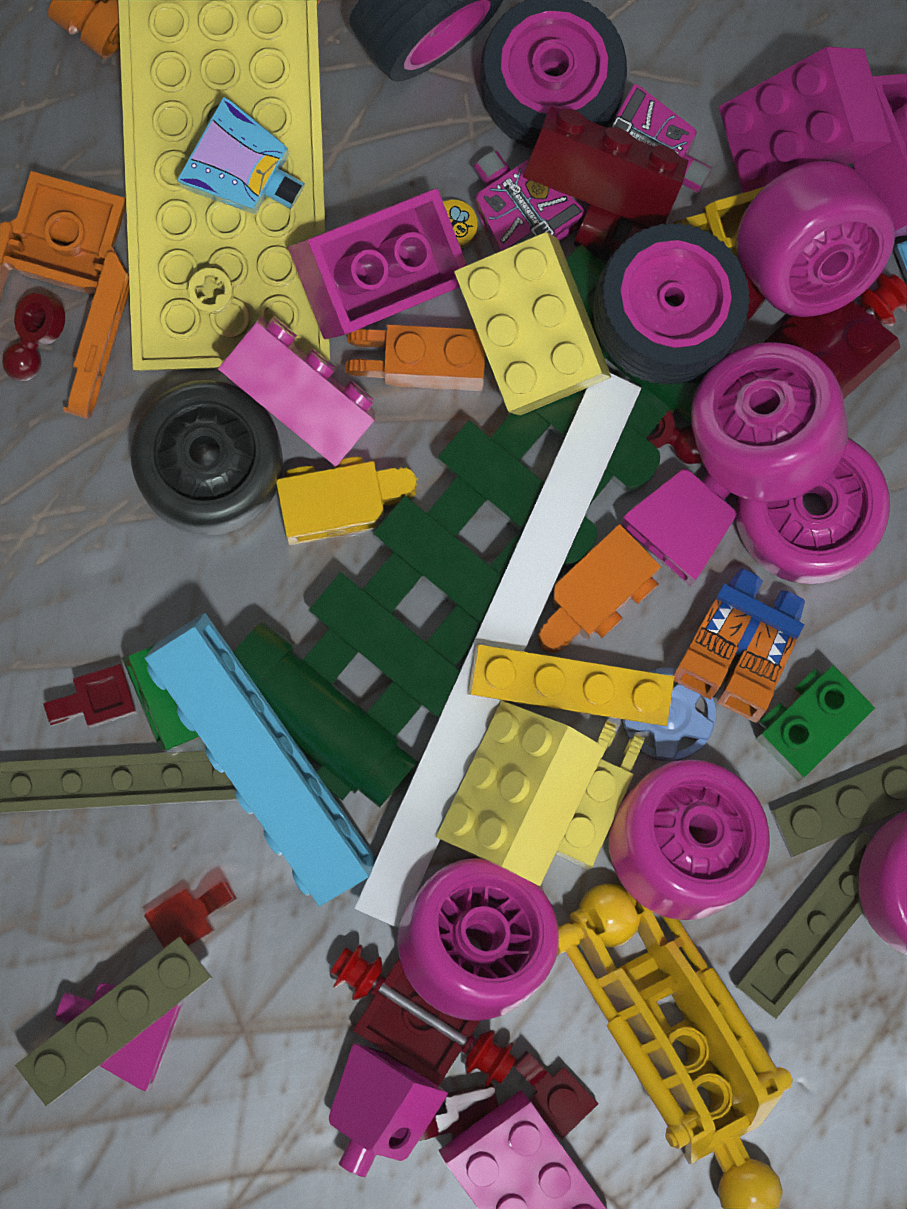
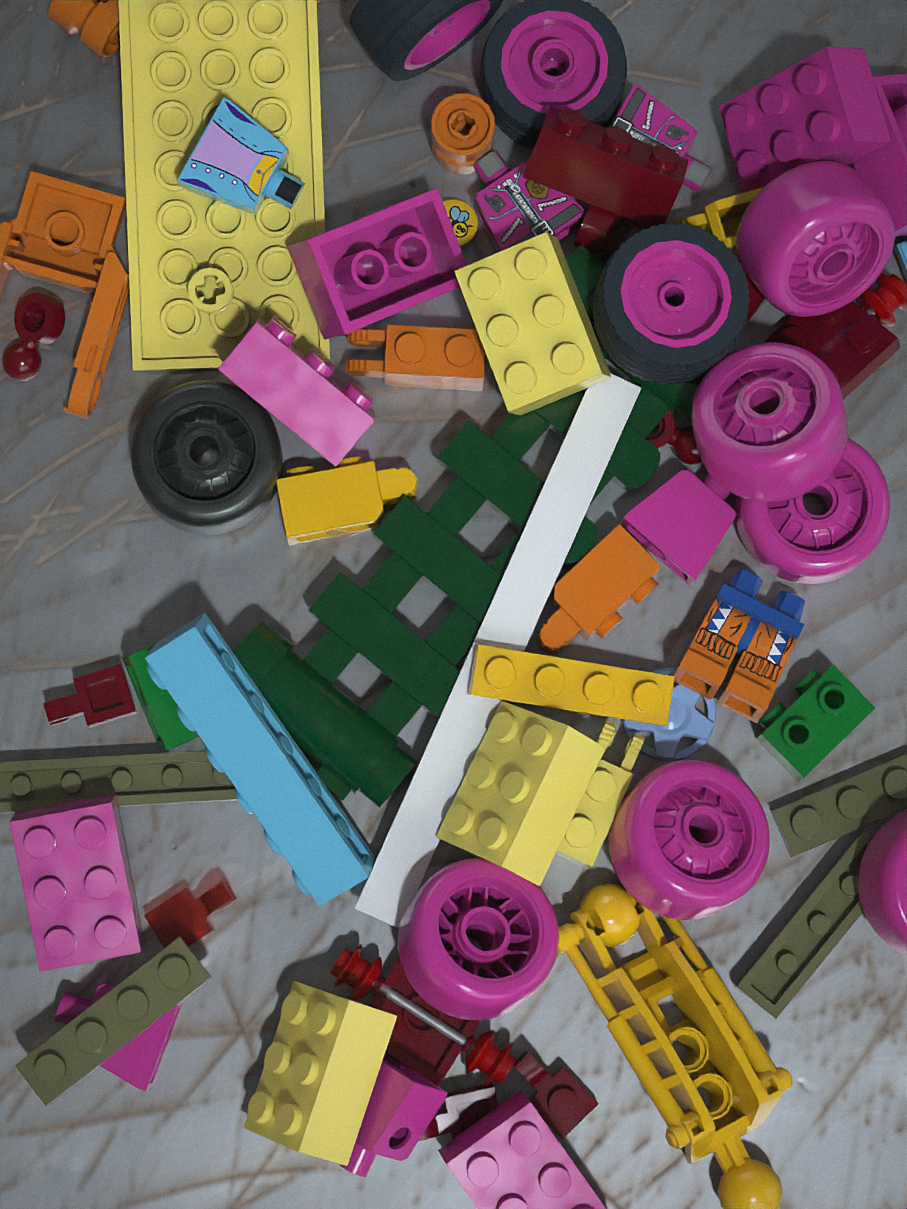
none -> dark pink brick [9,793,145,972]
none -> light yellow brick [243,981,397,1166]
none -> orange wheel [431,93,495,174]

